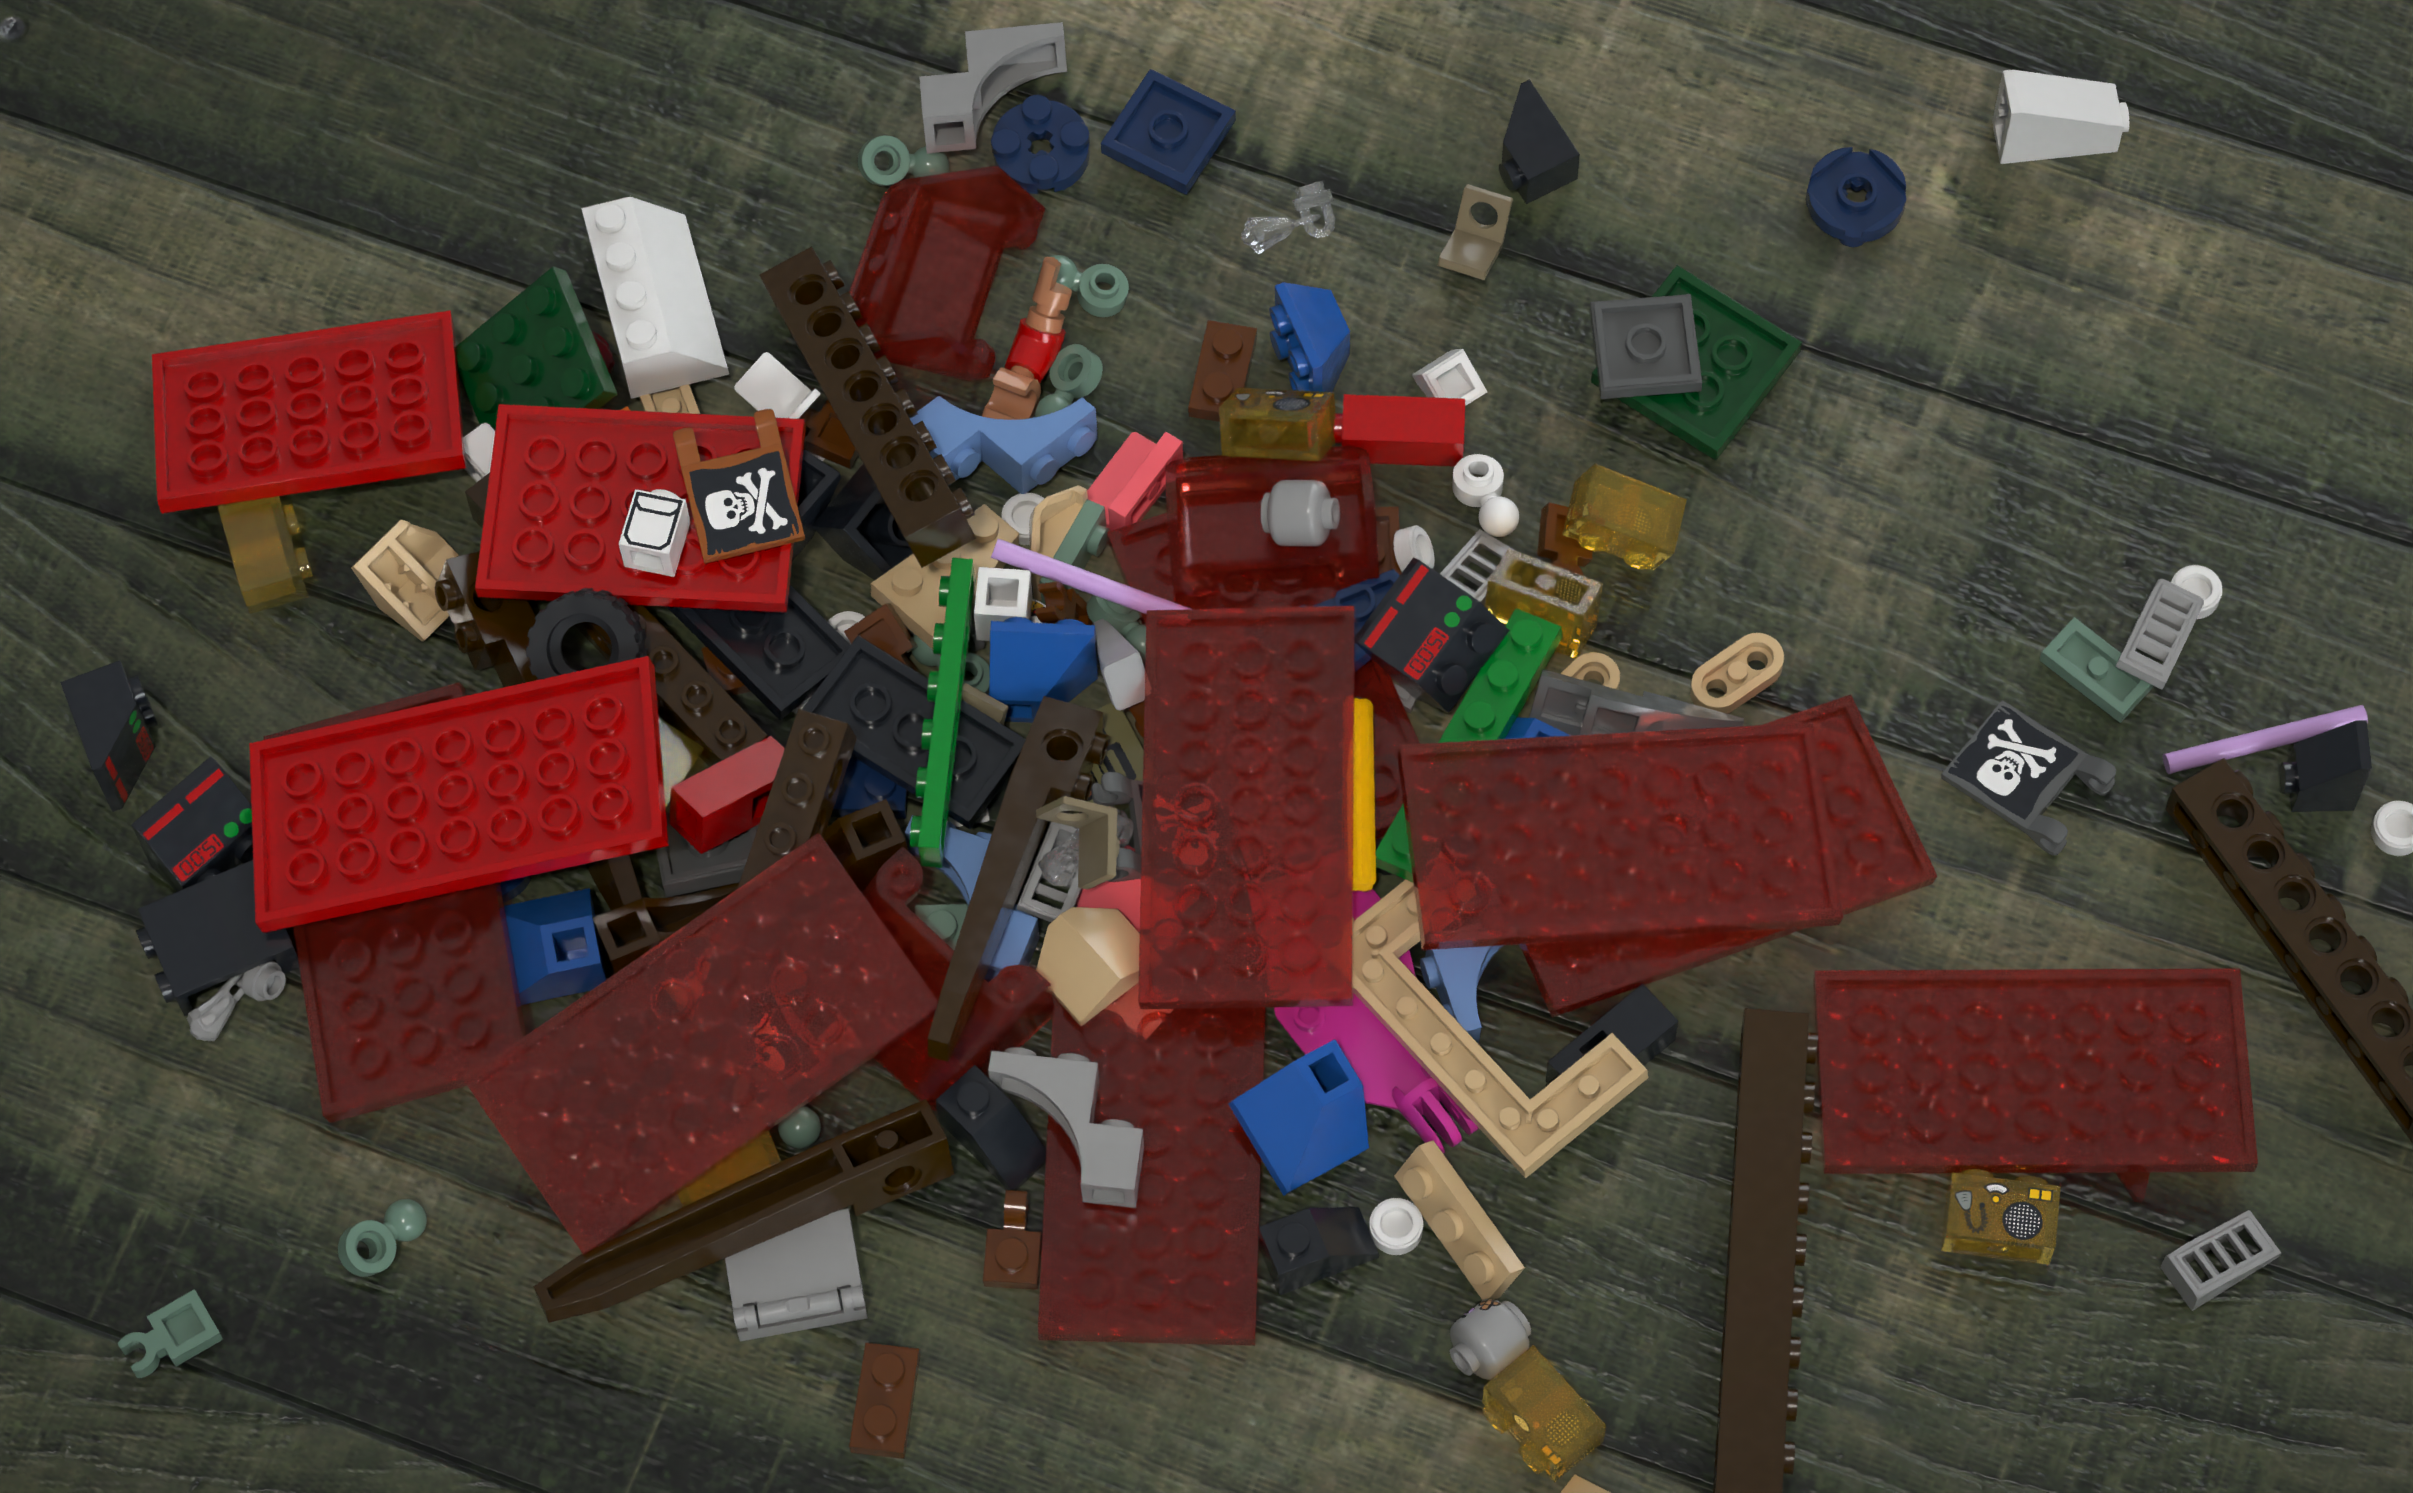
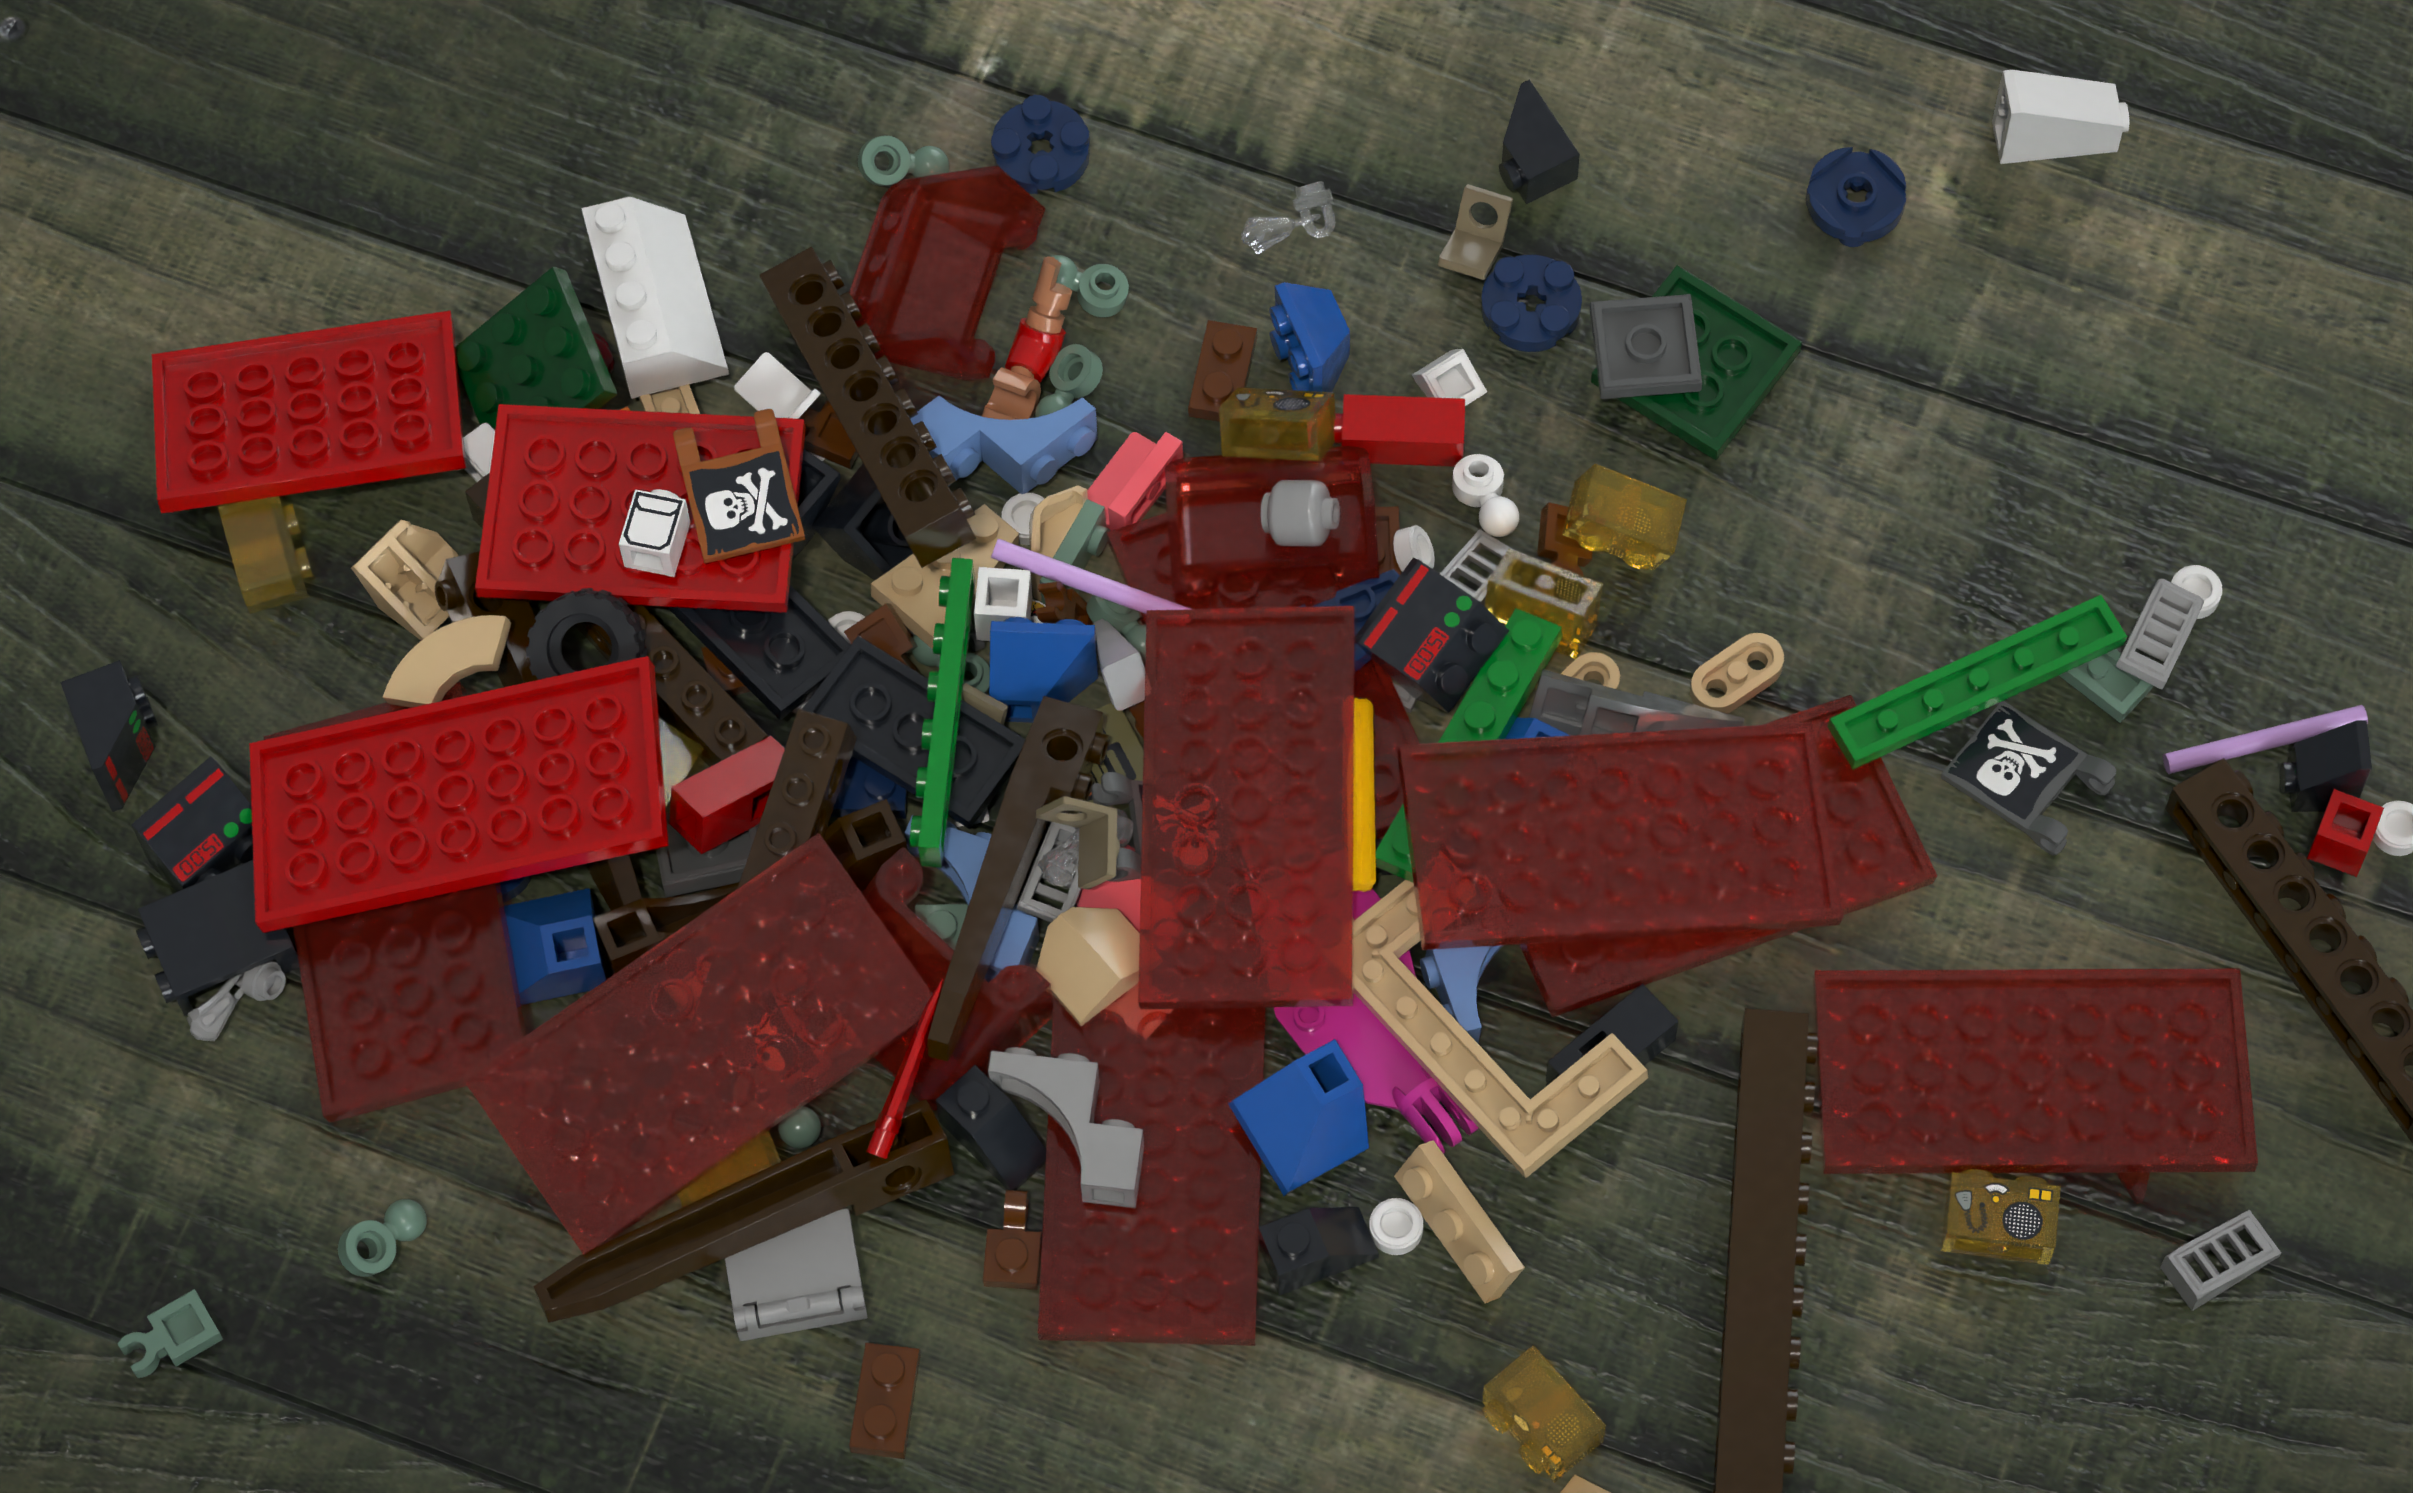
light grey arch [919,22,1067,154] -> none
dark blue plate [1101,69,1236,195] -> none
light grey head [1450,1299,1531,1380] -> none
none -> tan tile [383,615,511,707]
none -> red bar [866,978,943,1159]
none -> dark blue plate [1481,255,1582,352]
none -> green plate [1827,595,2127,769]
none -> red brick [2307,789,2384,877]

